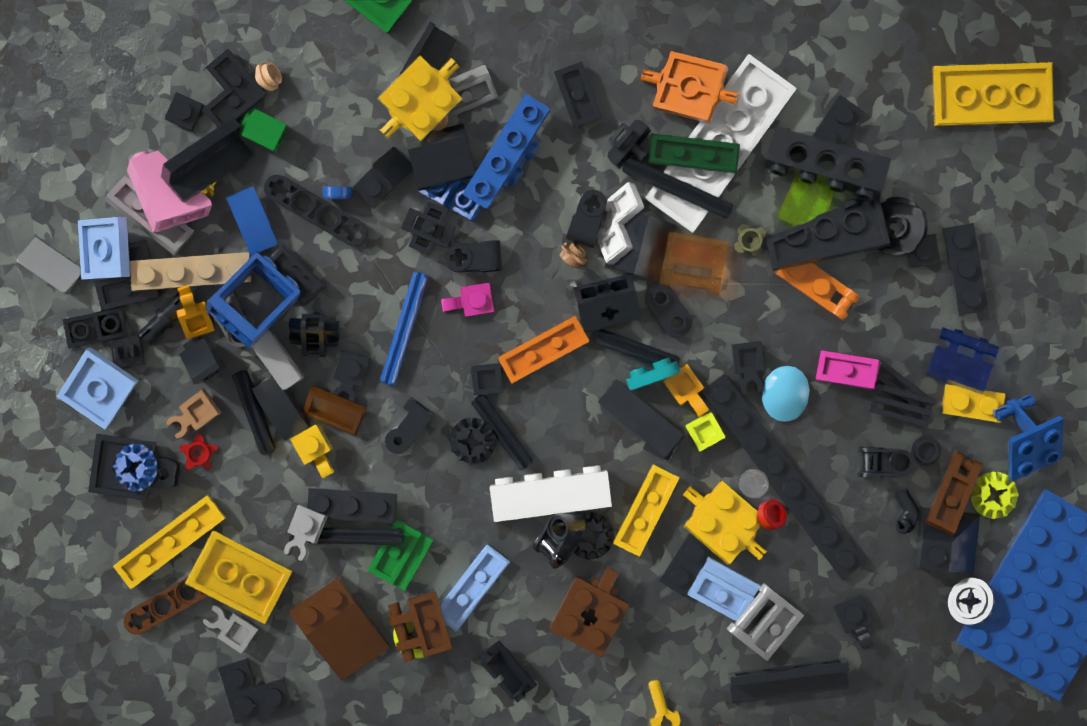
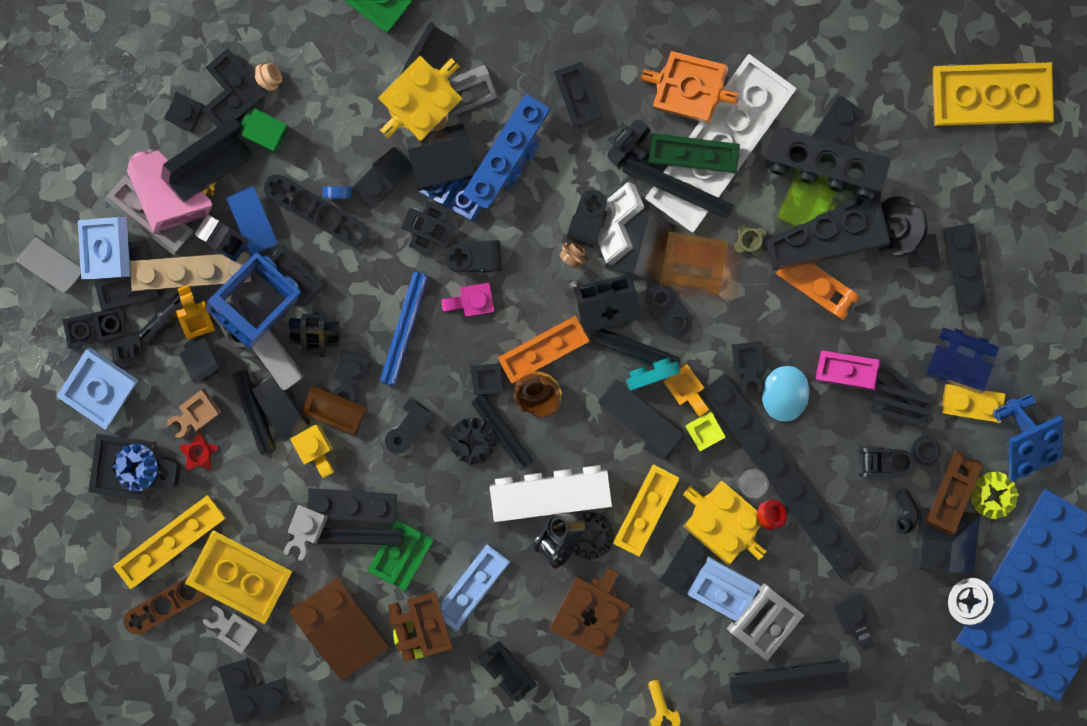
none -> black leg [195,214,249,262]
none -> reddish brown hair [513,372,562,418]

